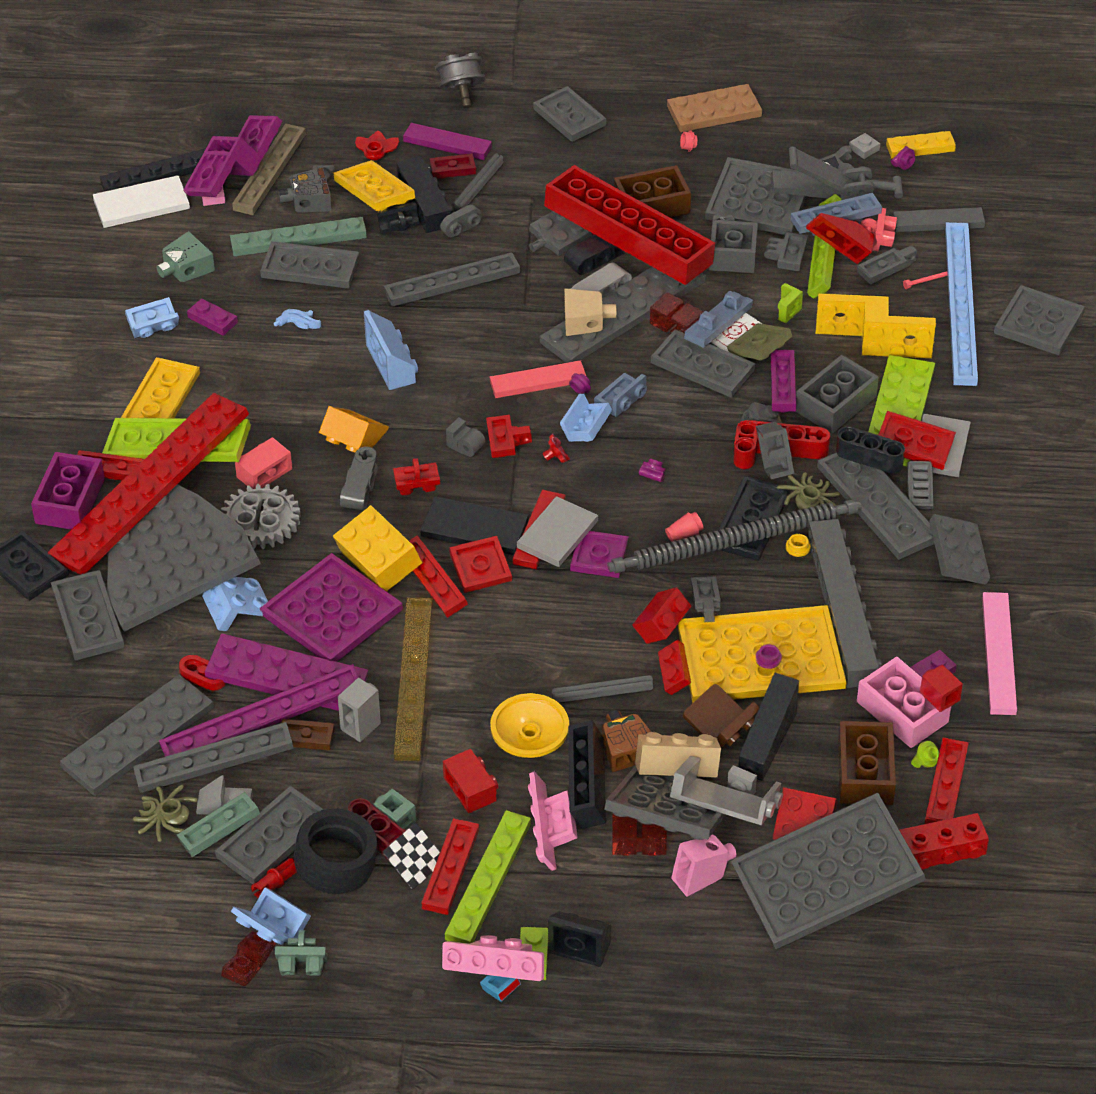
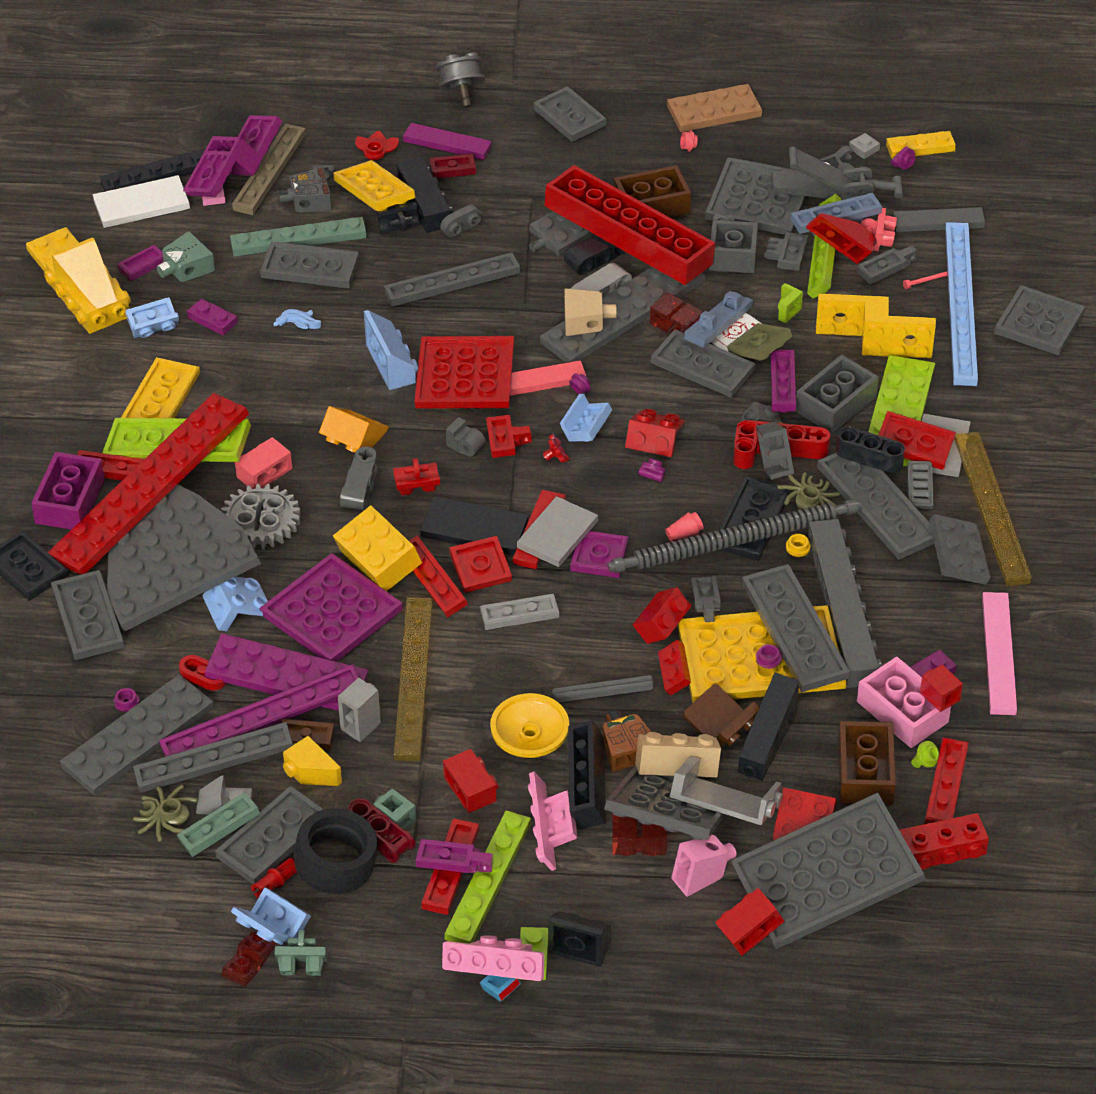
sticker [383,823,440,889] -> none
dark grey axle [453,153,504,210] -> none
sand blue bracket [594,373,647,417] -> none
light grey plate [727,765,757,795] -> none
none -> yellow wedge [26,227,131,334]
none -> magenta plate [114,688,139,712]
none -> magenta tile [117,245,164,281]
none -> yellow slope [283,736,342,786]
none -> red plate [414,336,514,409]
none -> magenta hinge [416,839,494,873]
none -> light grey tile [480,594,559,630]
none -> red bracket [625,409,685,457]
none -> red brick [715,888,785,956]
none -> dark grey plate [742,564,850,692]
none -> clear yellow tile [954,432,1032,586]

